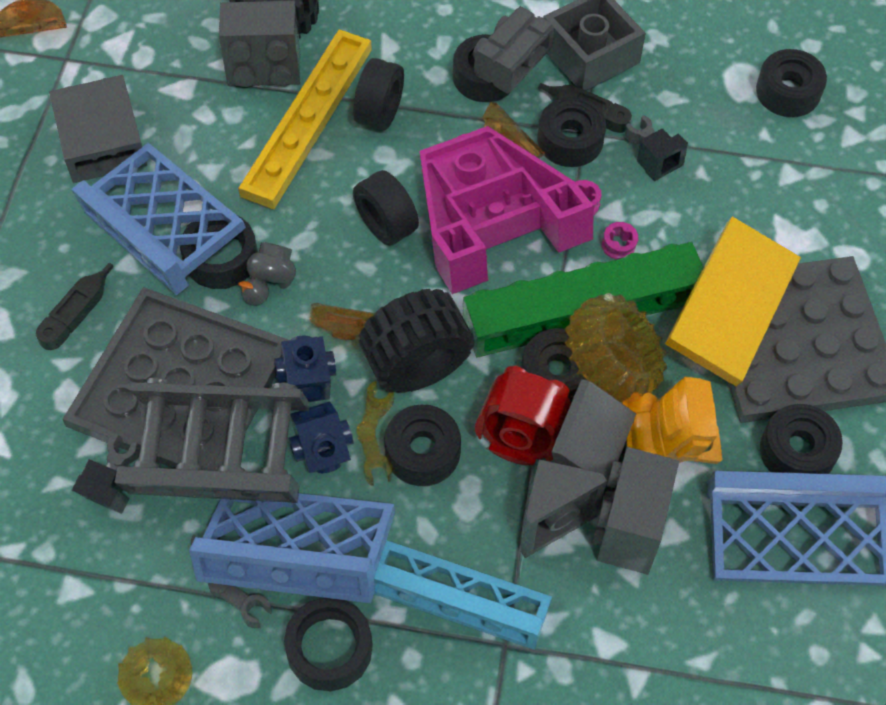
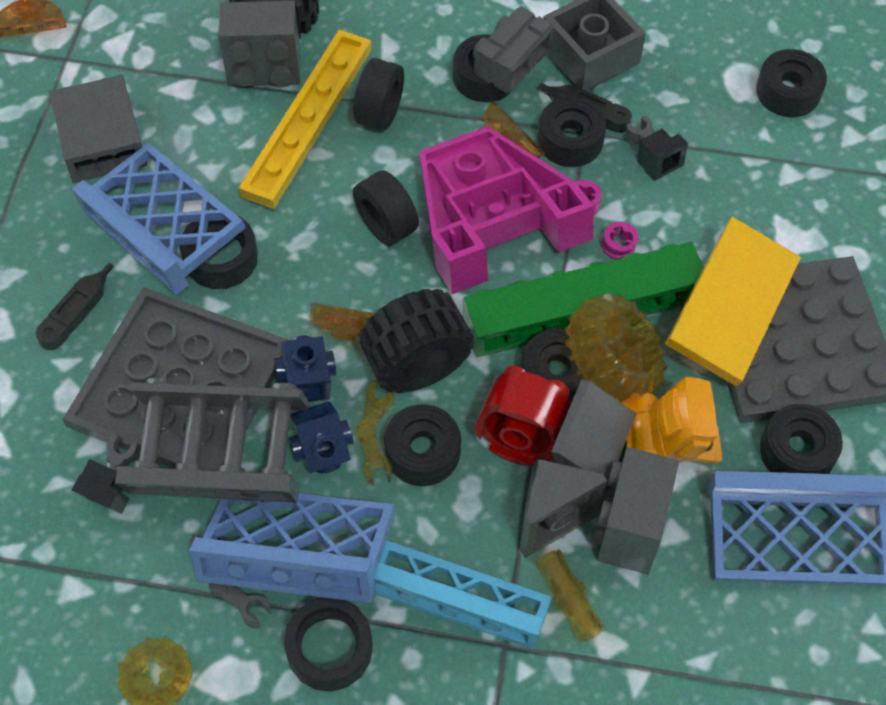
dark grey animal [238,241,296,306] -> none
none -> clear yellow pin [536,550,605,642]

